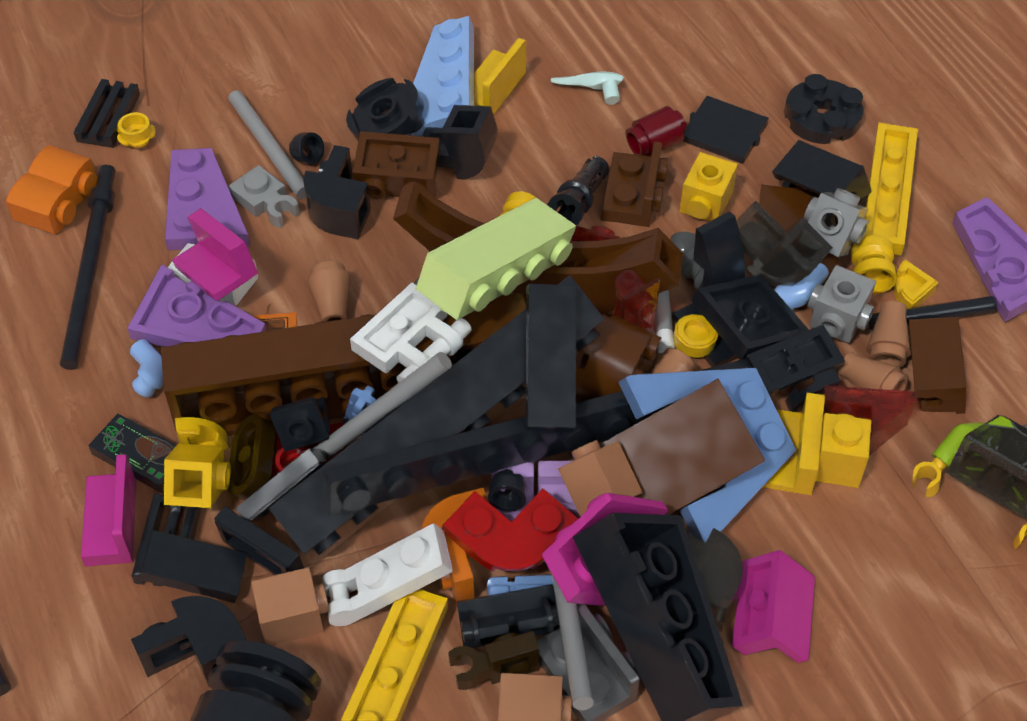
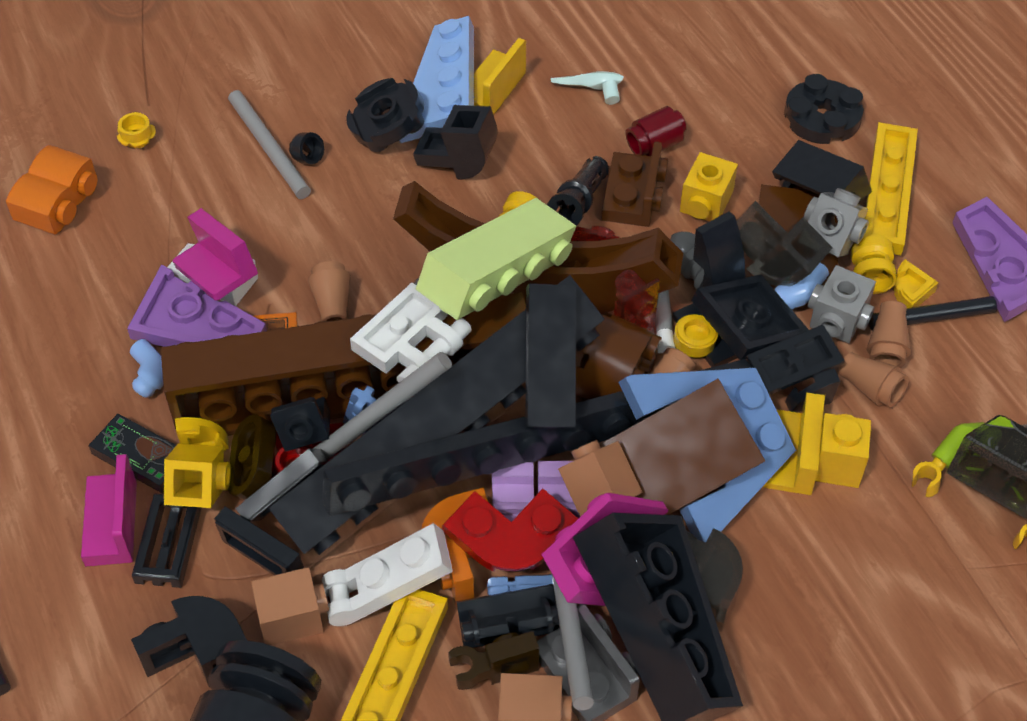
black bar [60,165,116,370] -> none
black tile [74,79,140,148] -> none
black tile [139,530,247,603] -> none
medium lavender wing [165,148,250,250] -> none
light grey plate [228,165,300,228] -> none
black brick [304,145,371,240] -> none
reddish brown bracket [353,131,441,198] -> none
black hinge [488,469,527,512] -> none
black piece [683,96,769,164] -> none
dark pink panel [732,550,815,663] -> none
clear red slope [822,385,916,456] -> none
reddish brown hinge [909,317,966,414] -> none

